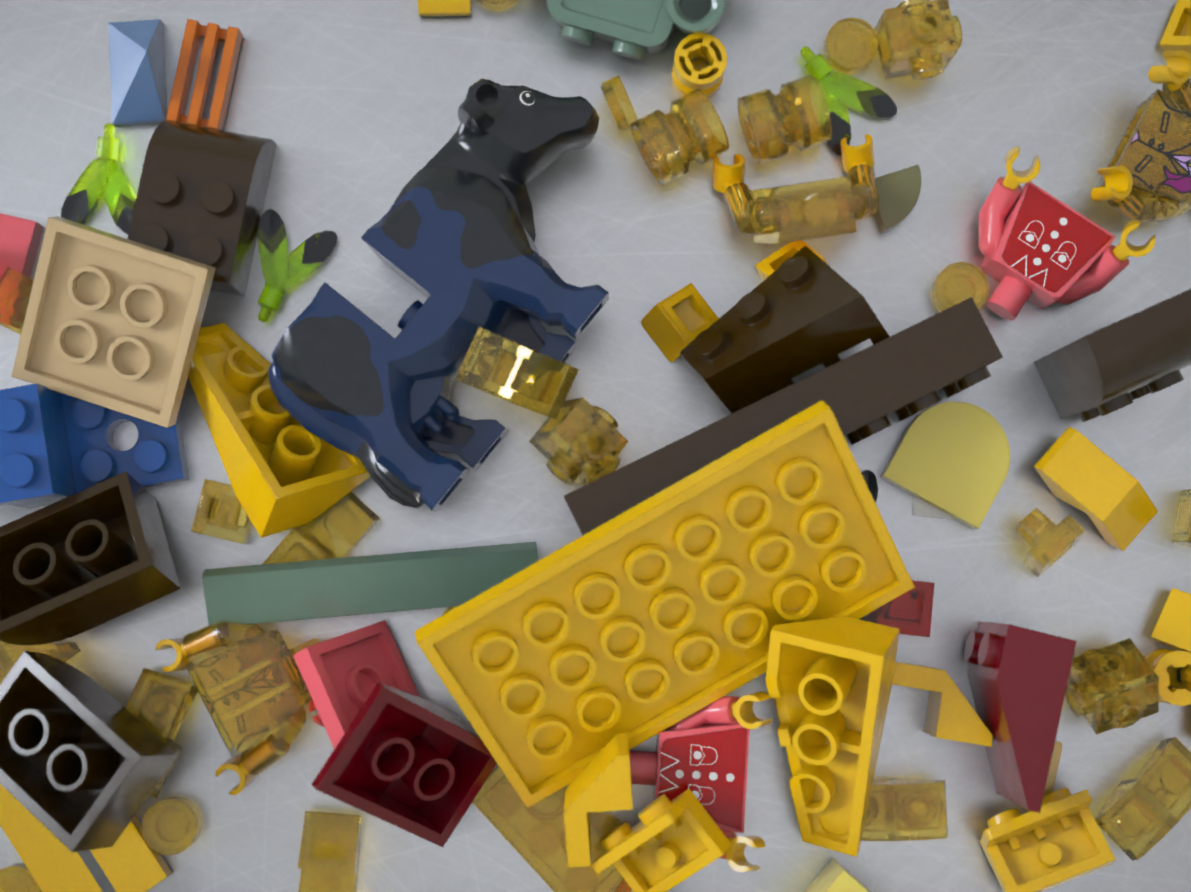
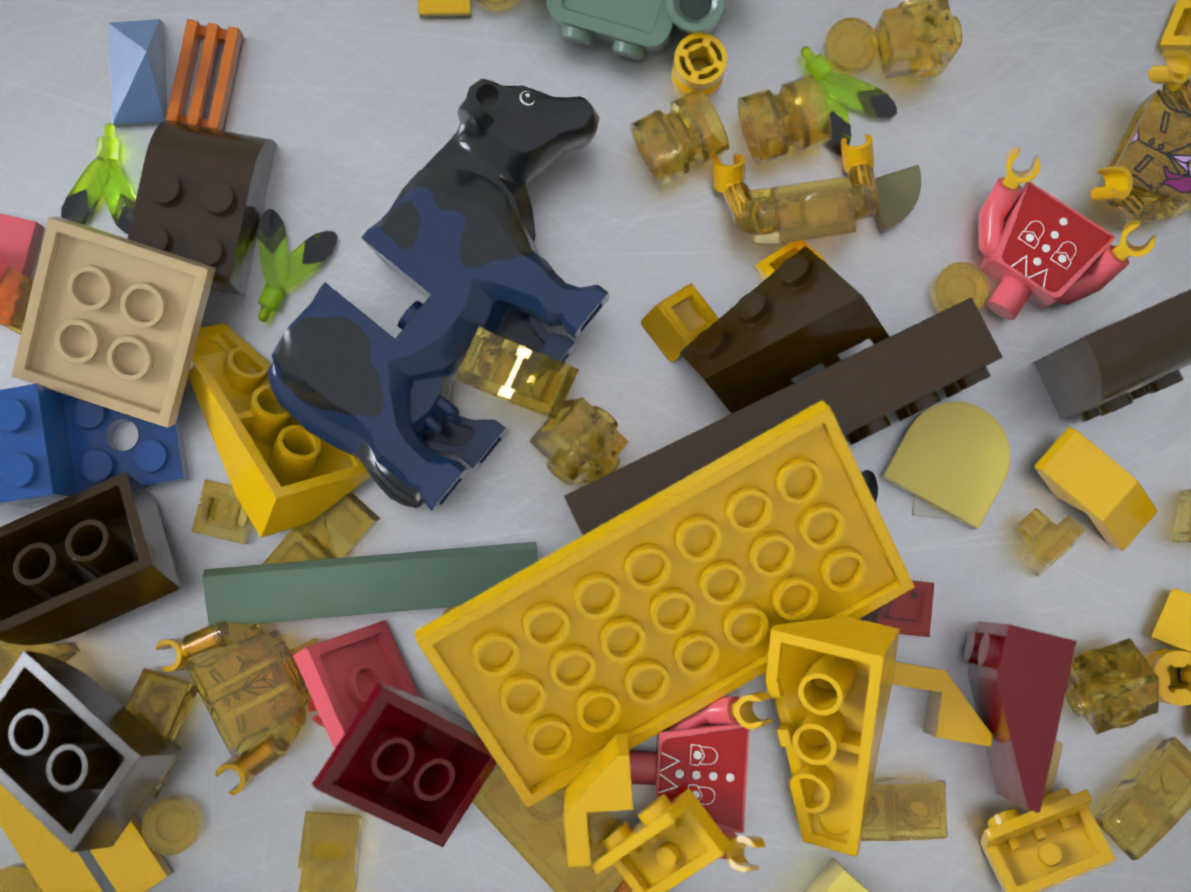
clear yellow tile [600,75,640,132] -> none

